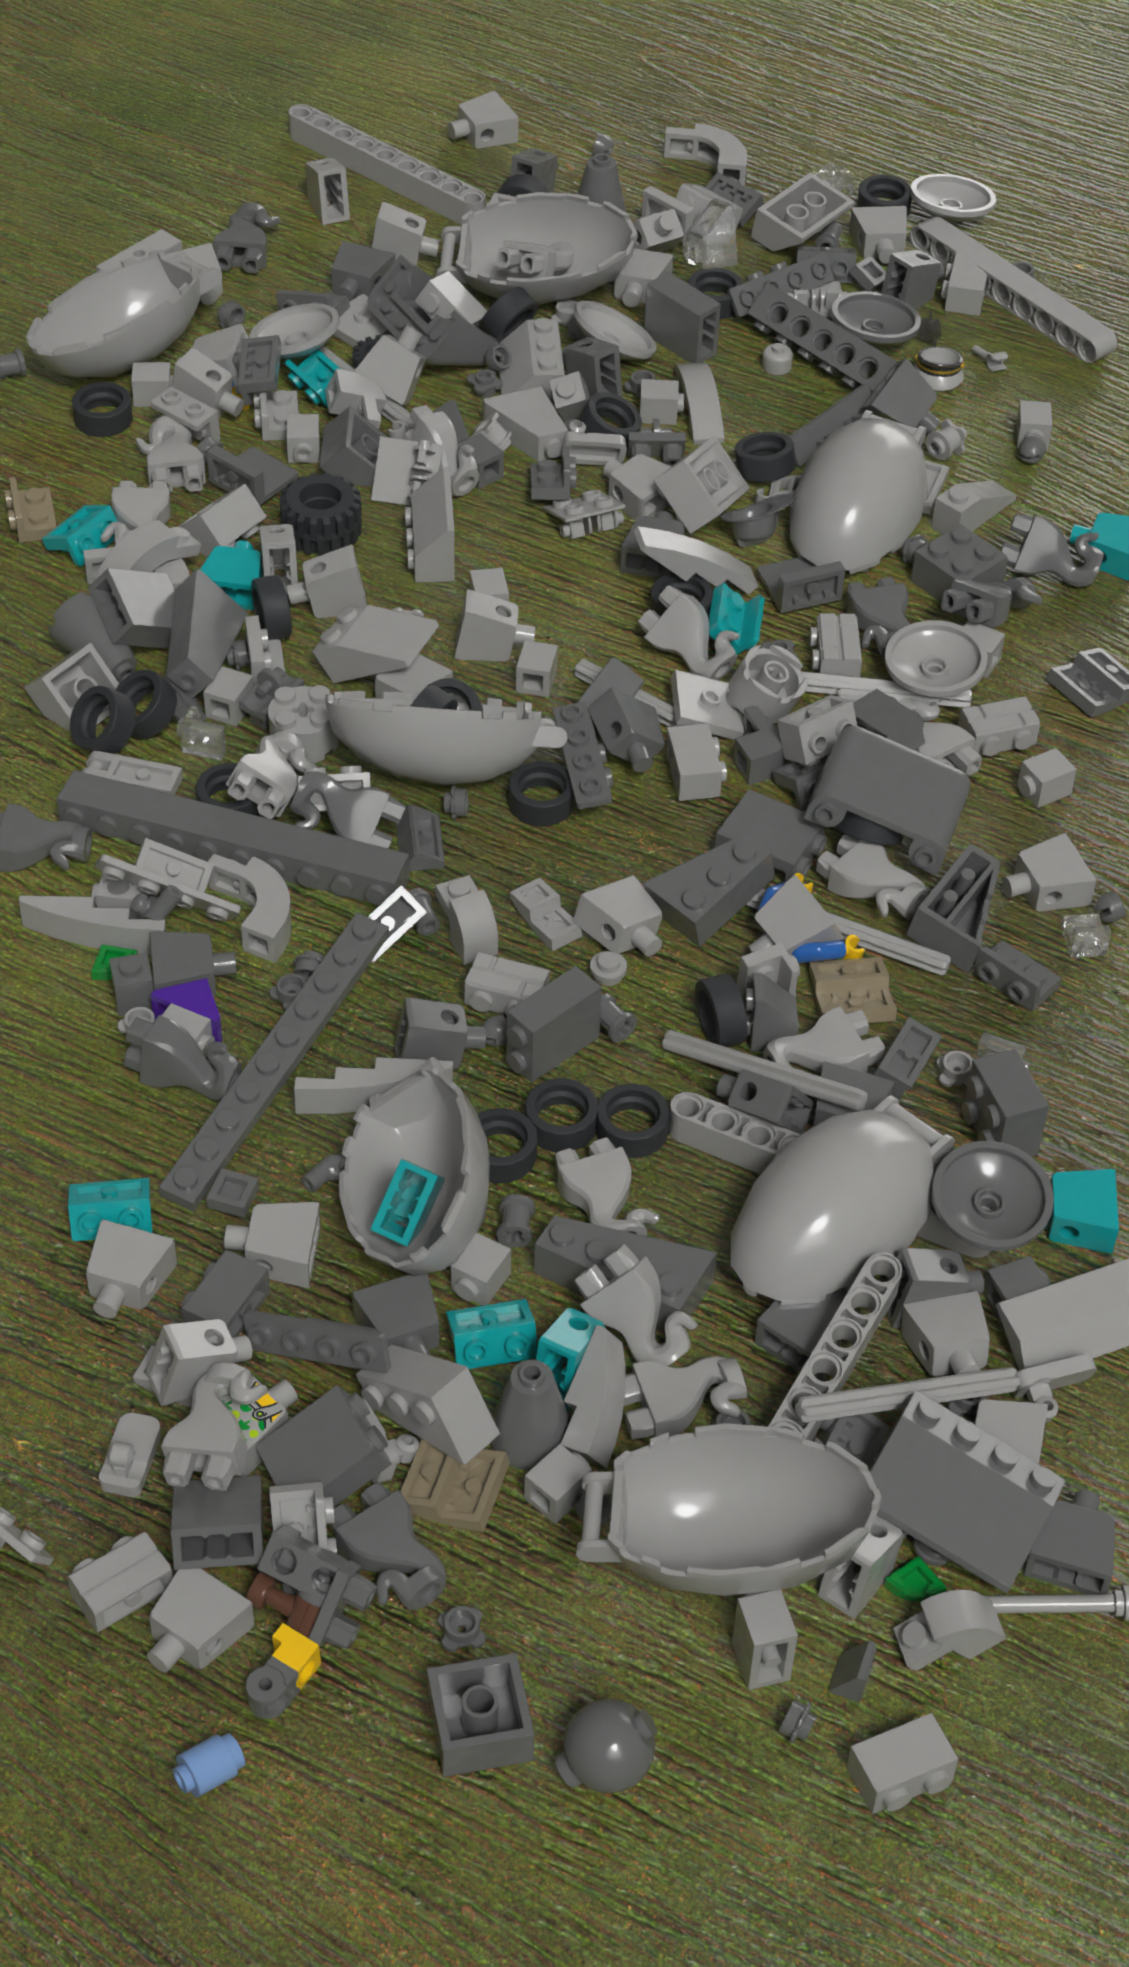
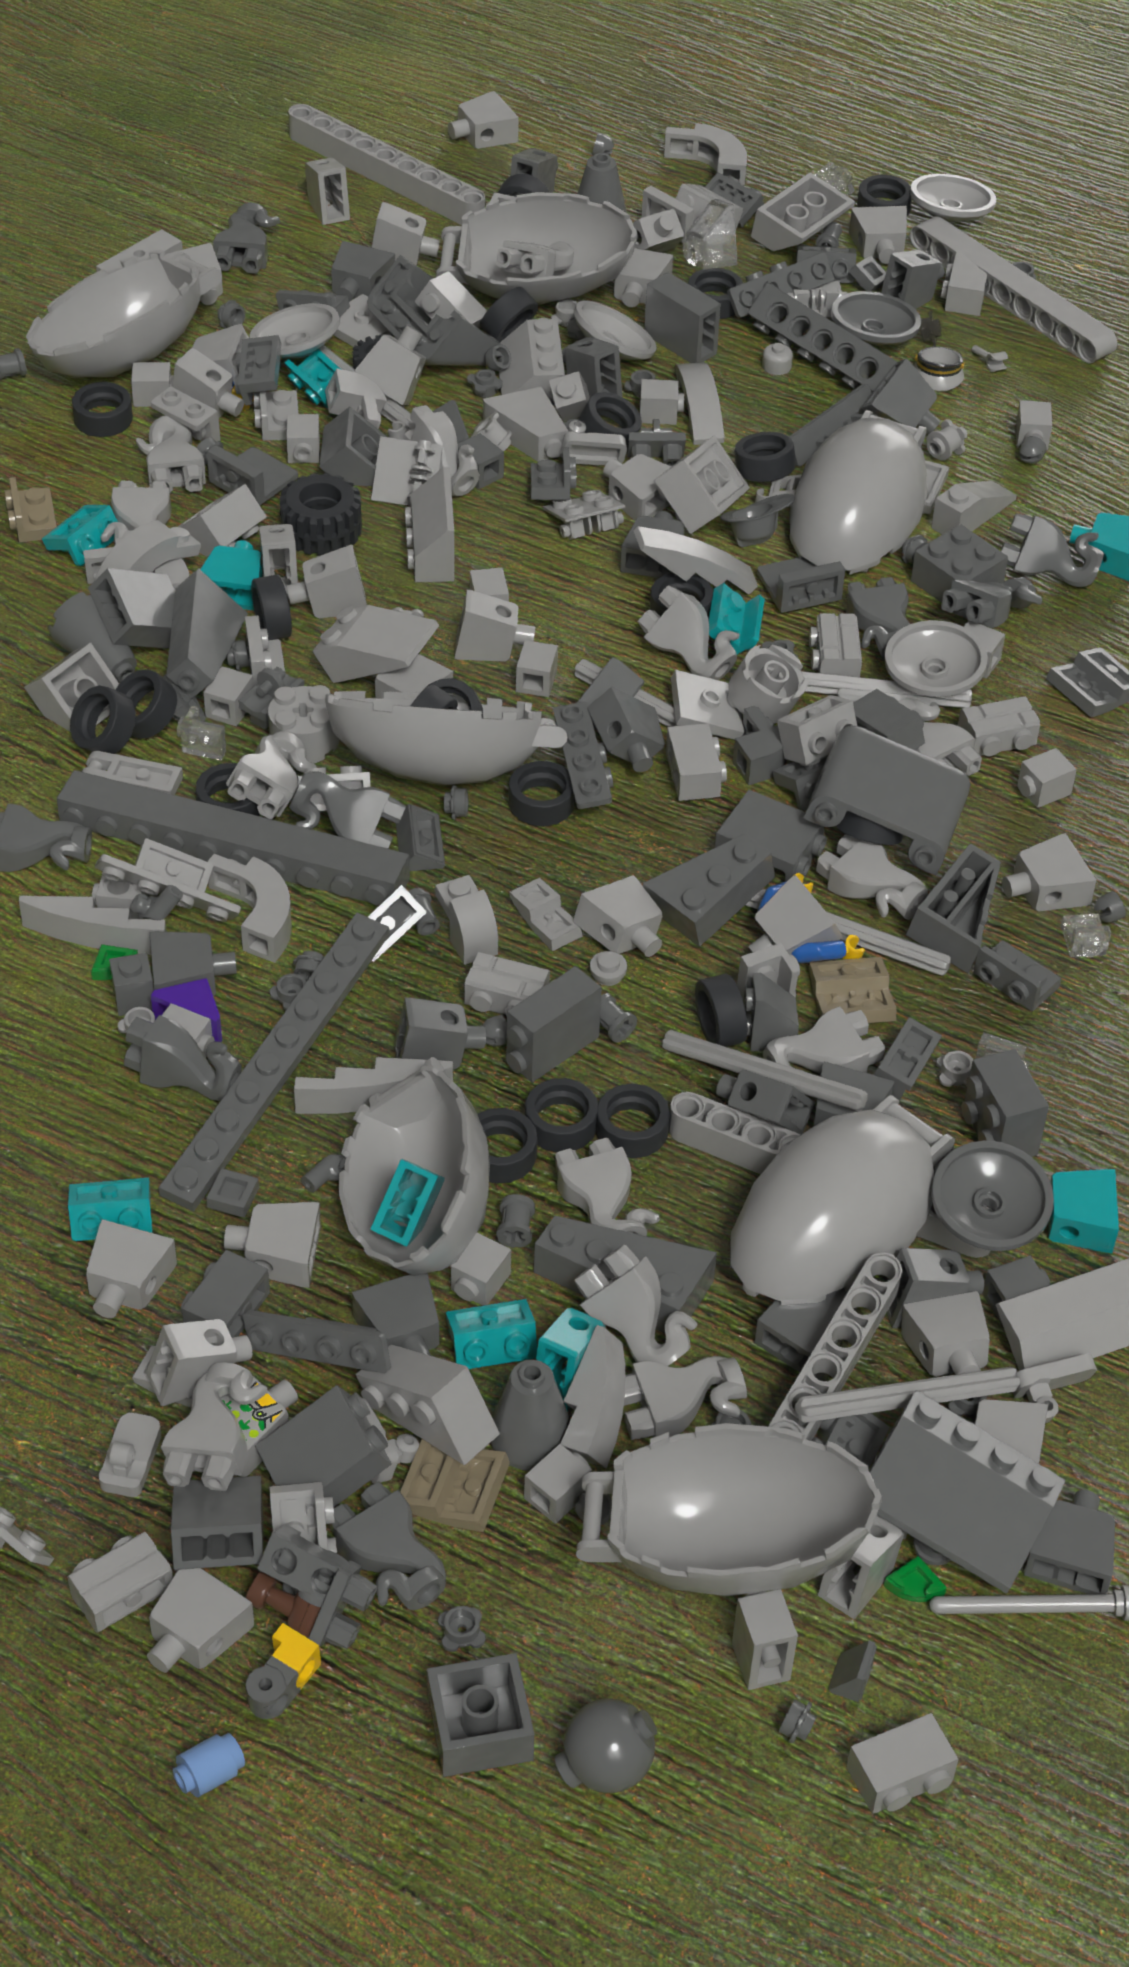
light grey brick [893,1590,1006,1671] -> none

